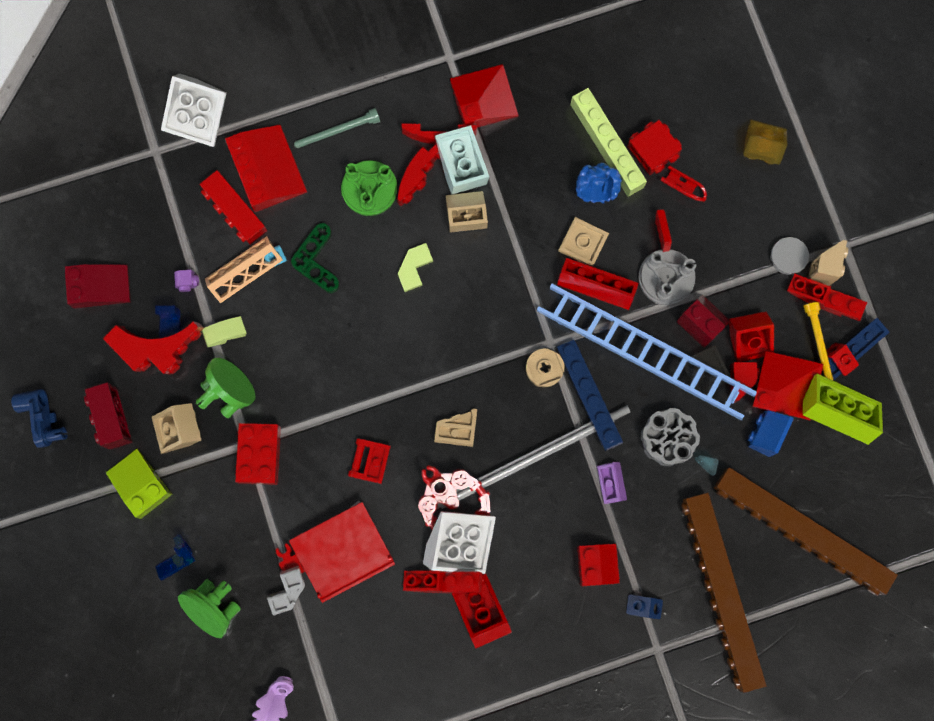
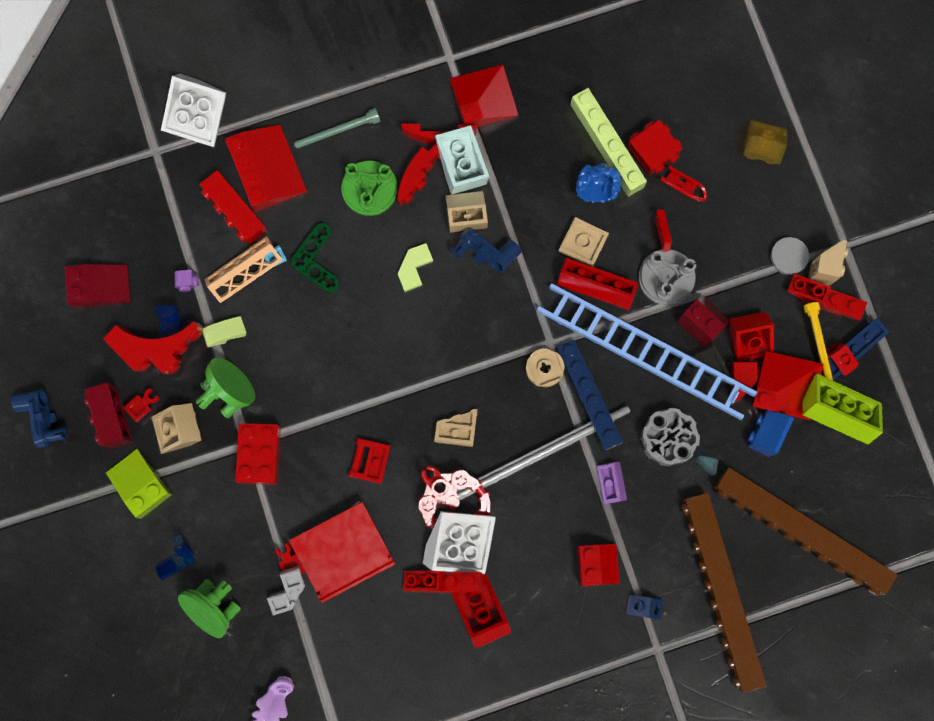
none -> red plate [123,388,160,423]
none -> dark blue piece [451,228,521,272]

